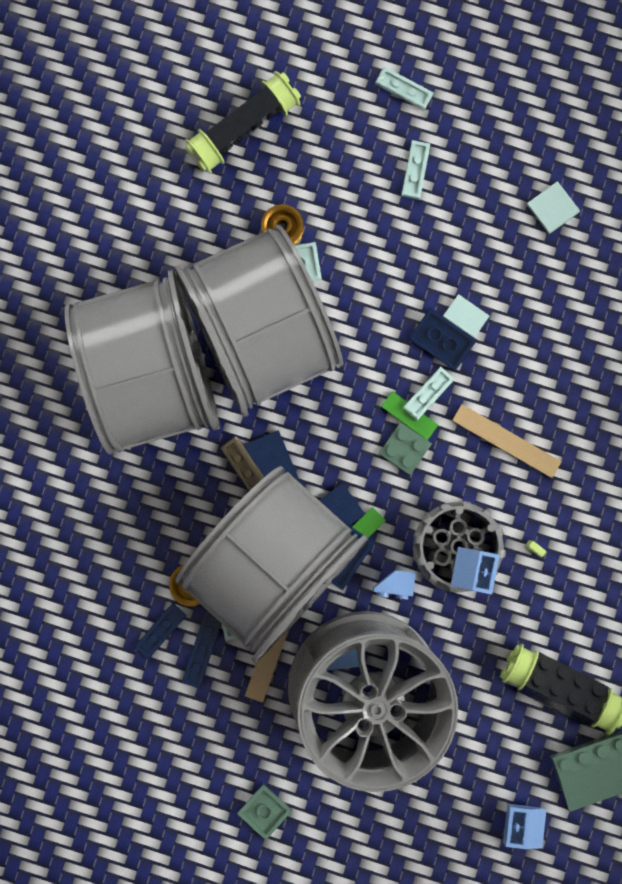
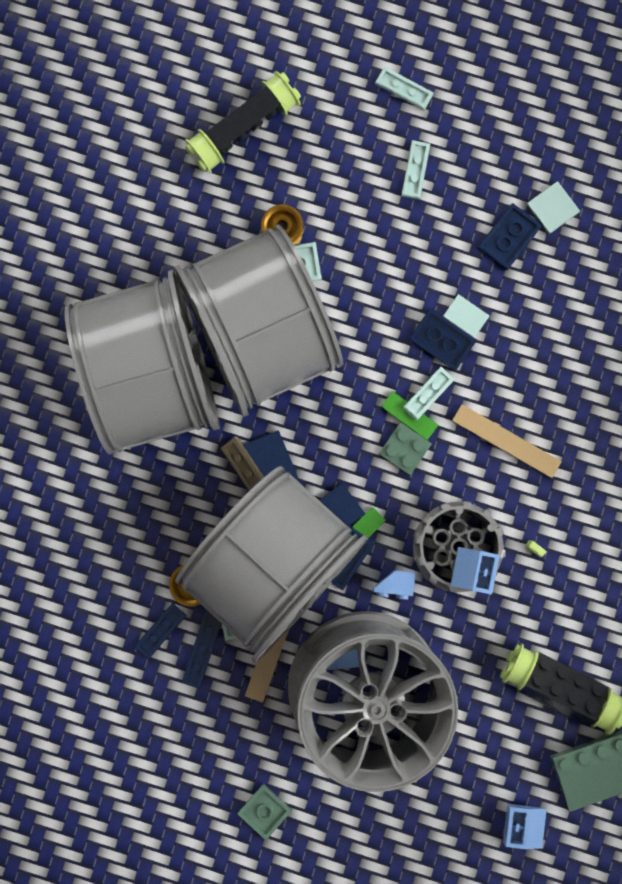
none -> dark blue tile [478,203,543,271]

